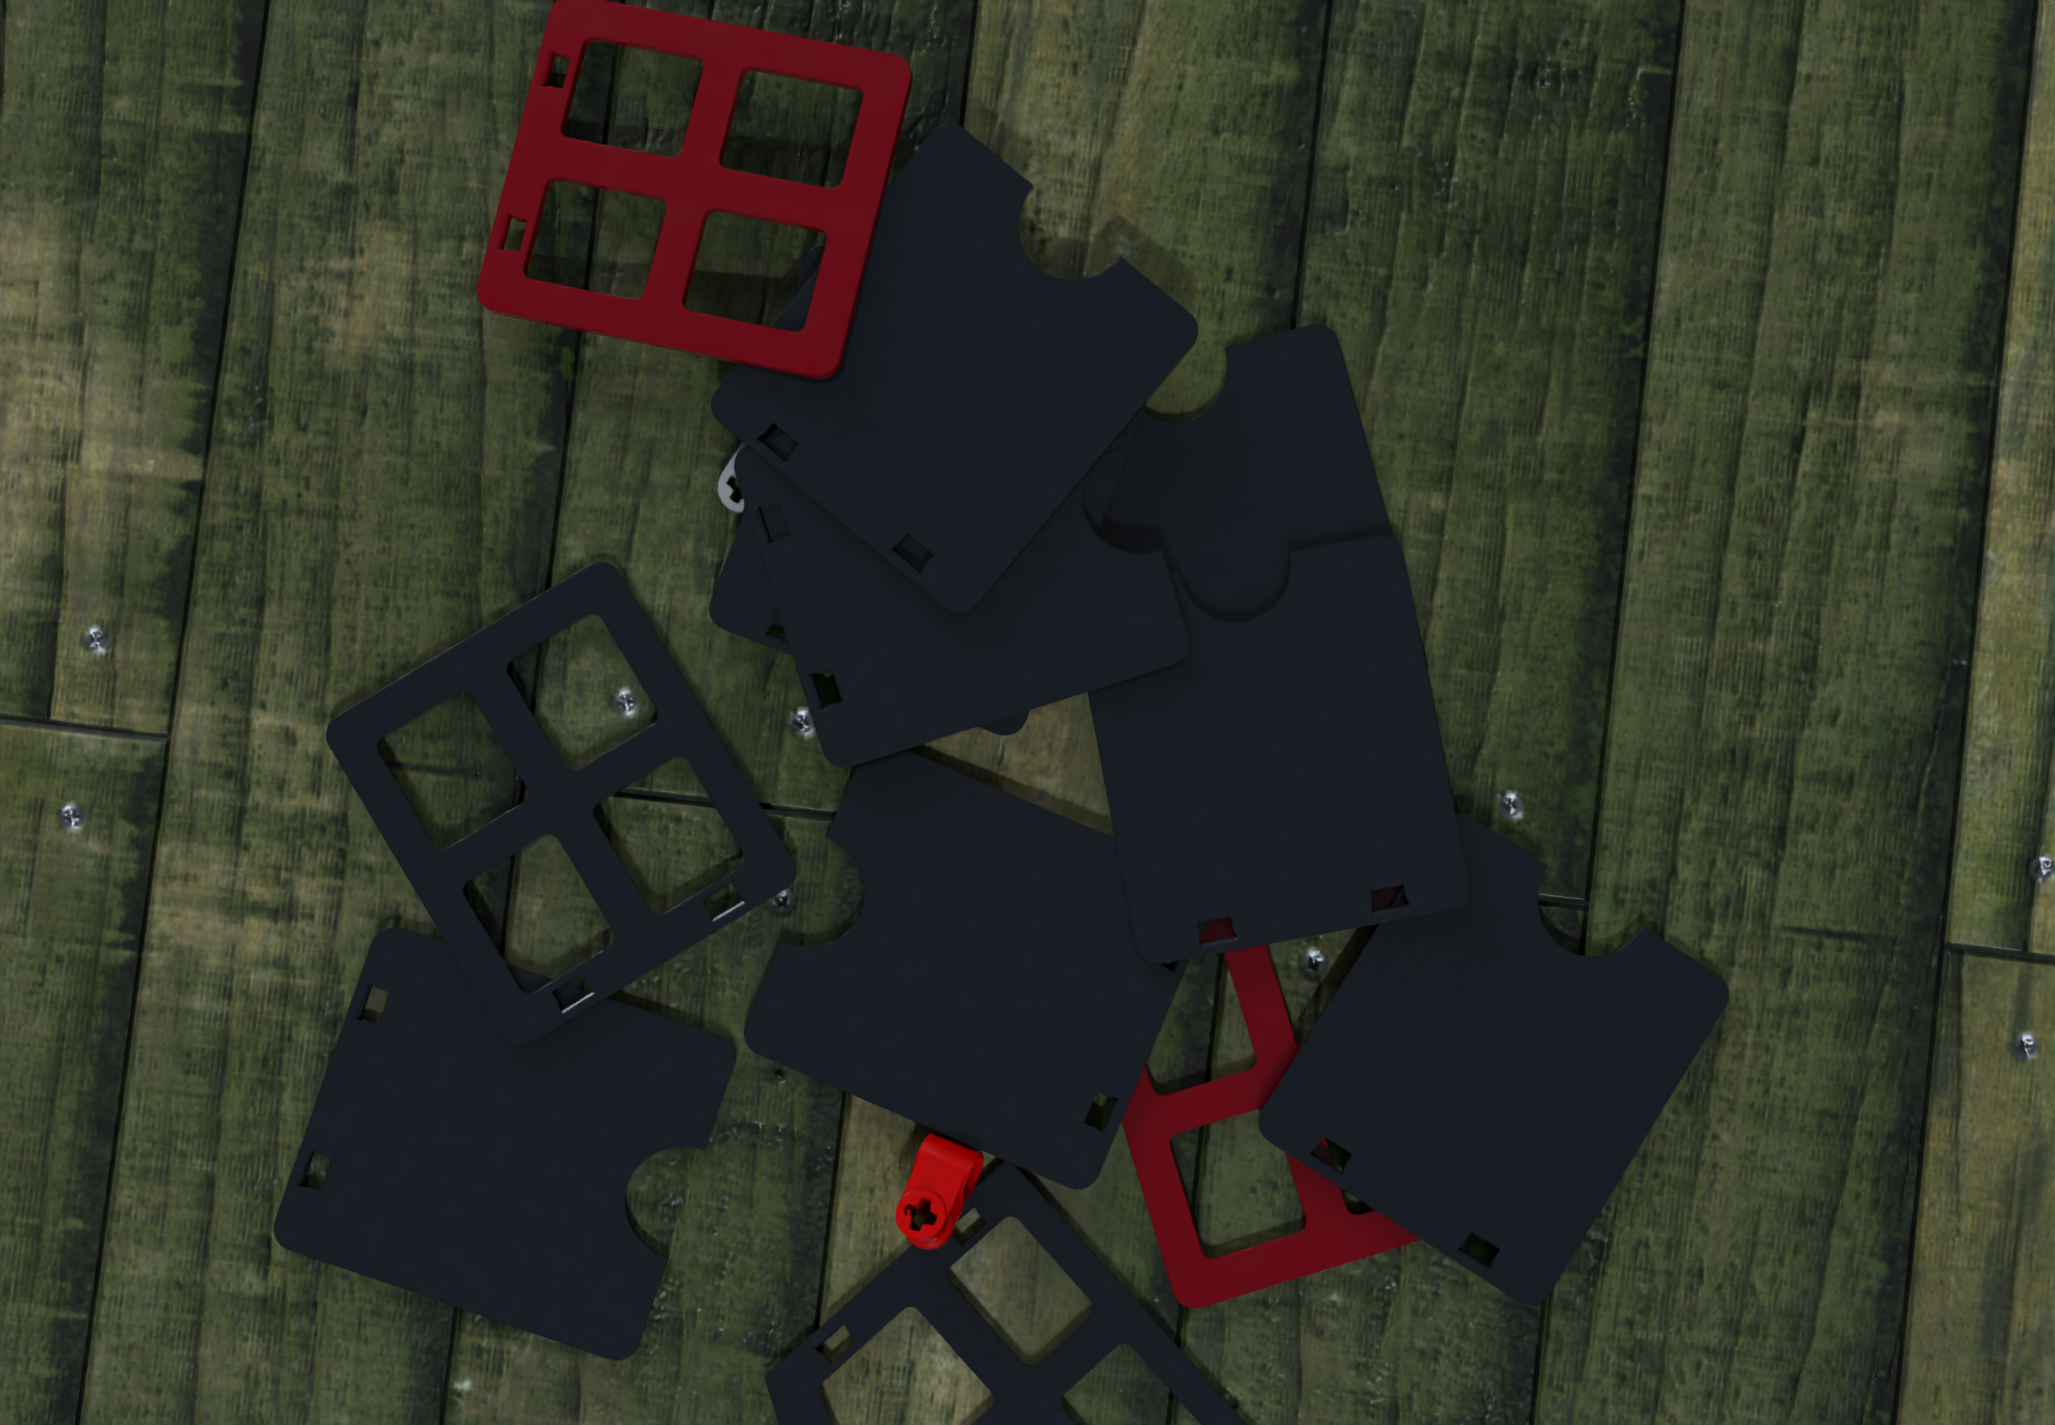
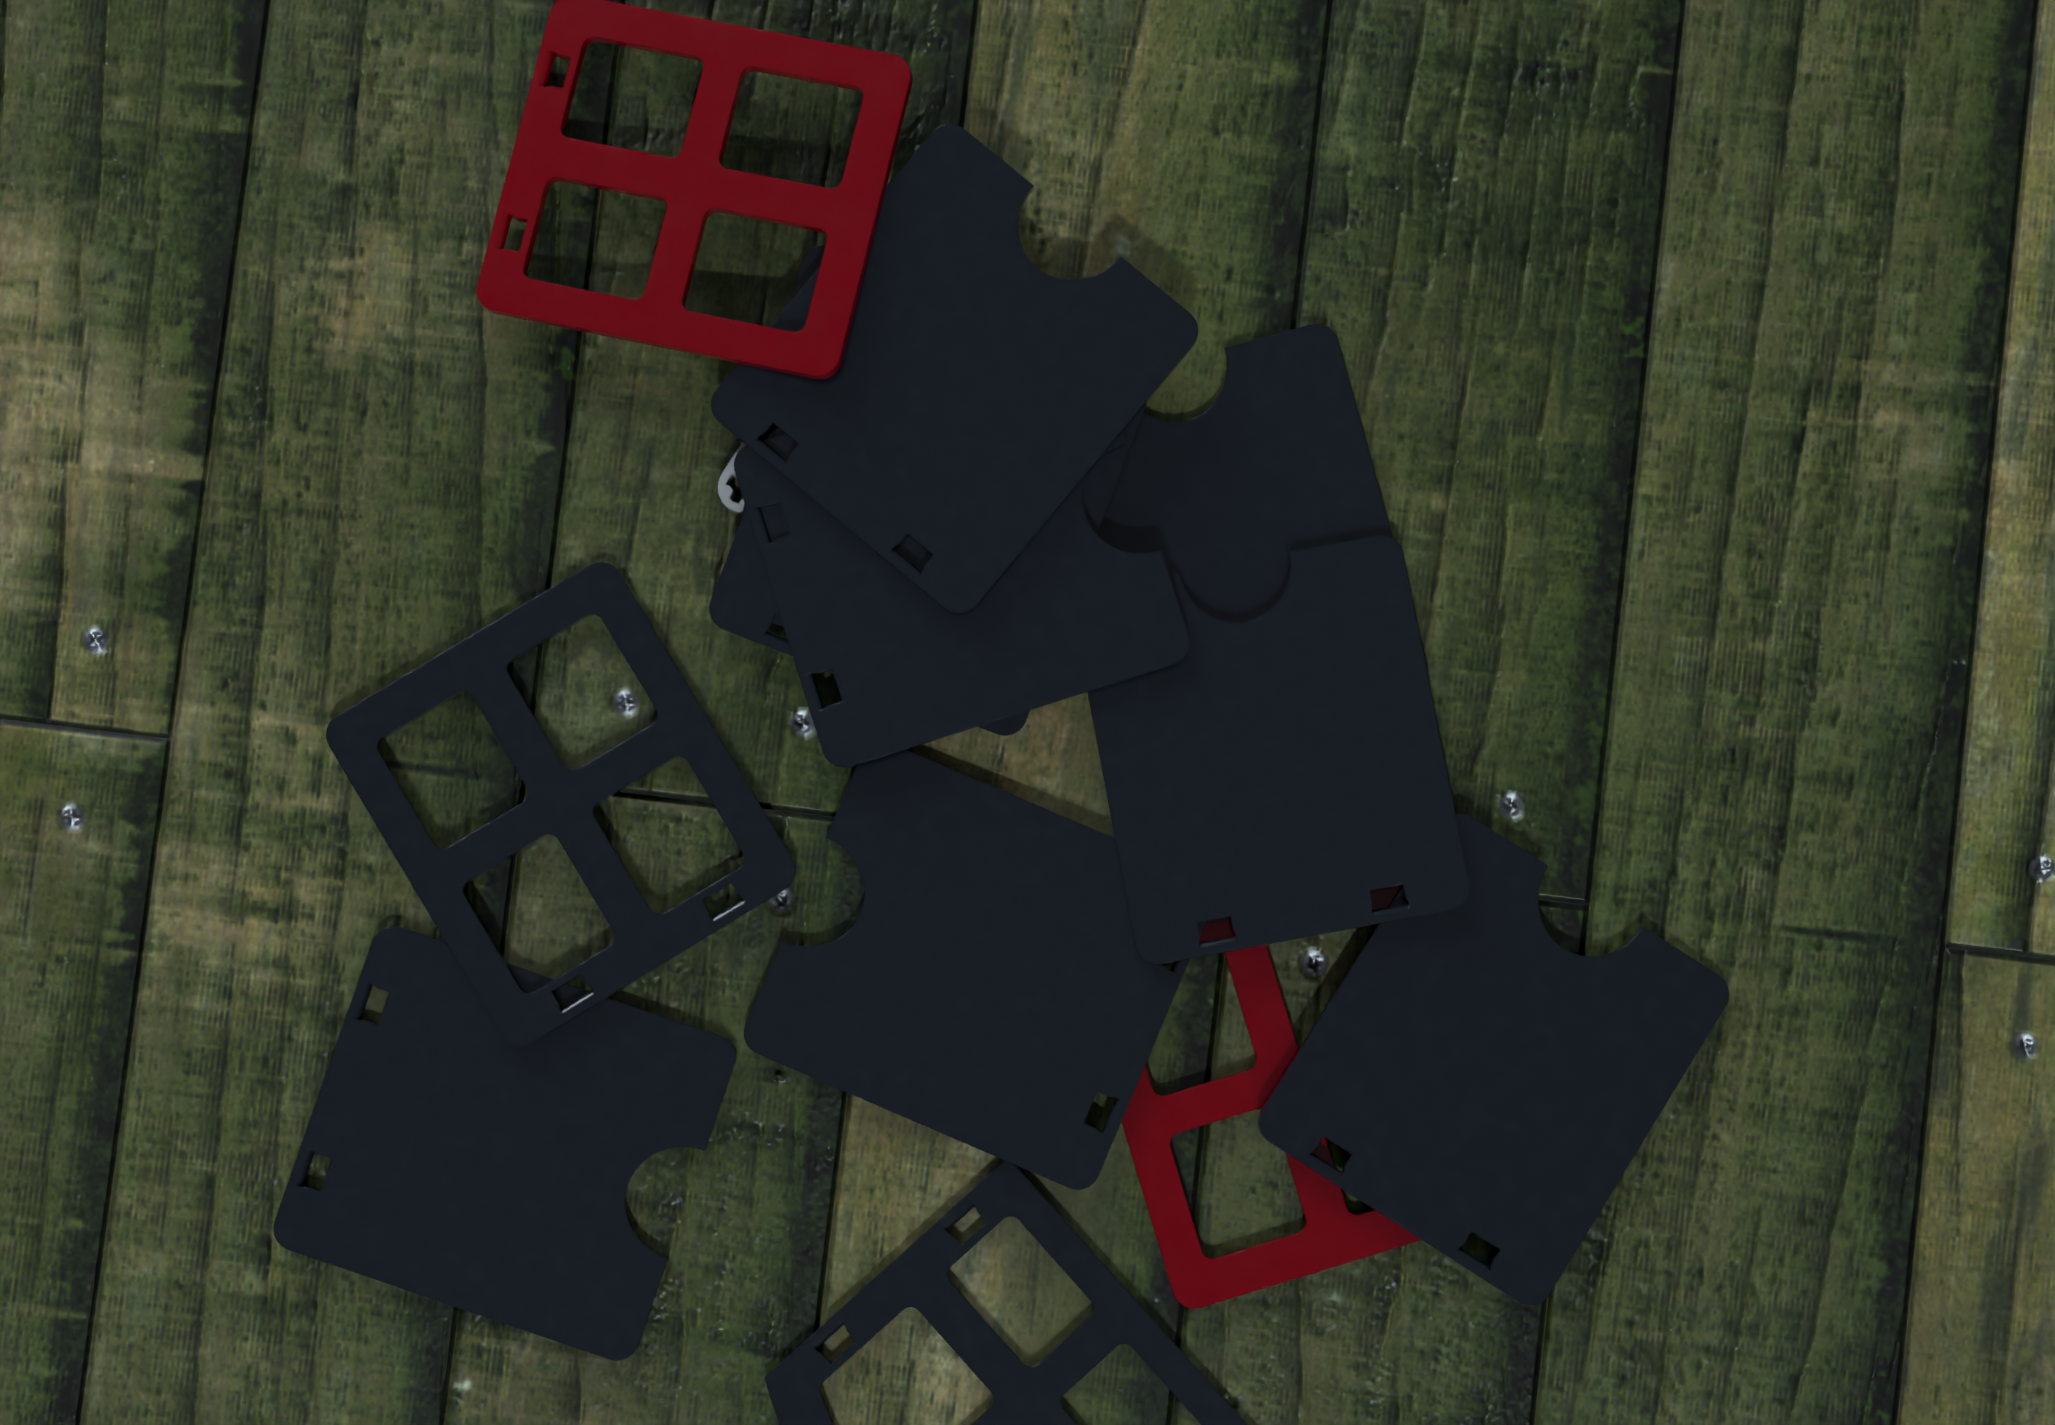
red piece [895,1134,984,1250] -> none

